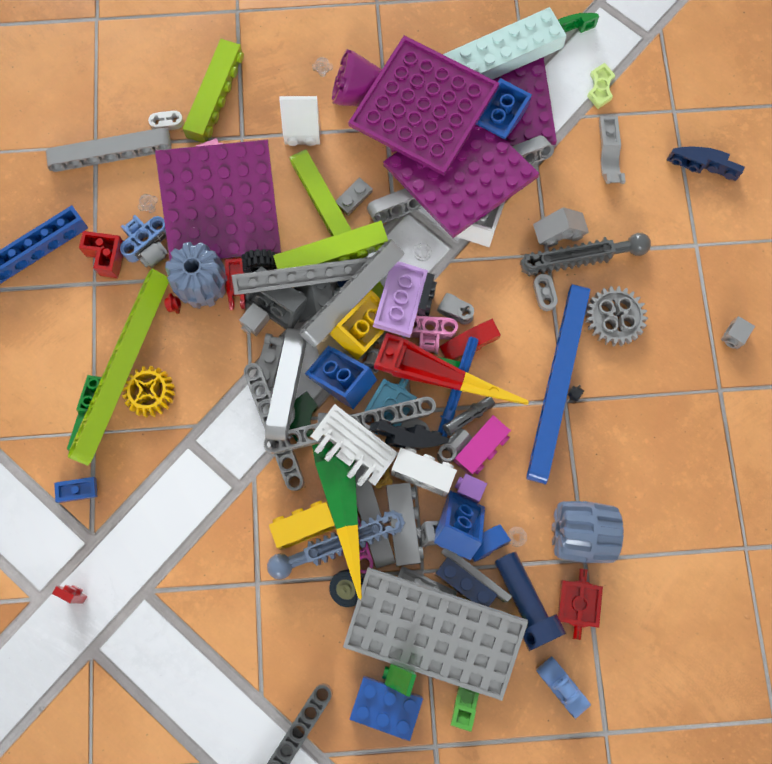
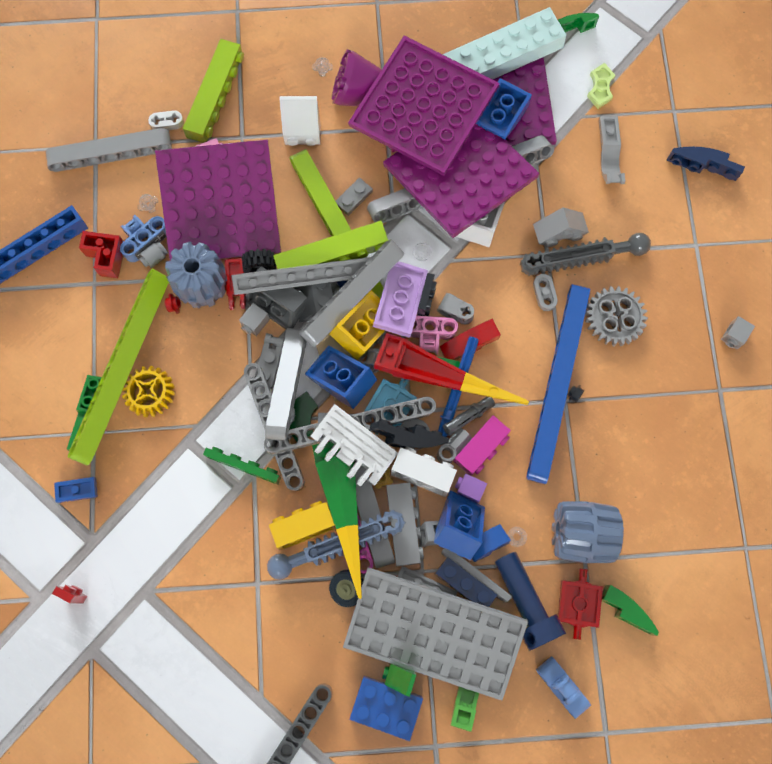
none -> green plate [203,447,281,485]
none -> green slope [602,585,659,636]

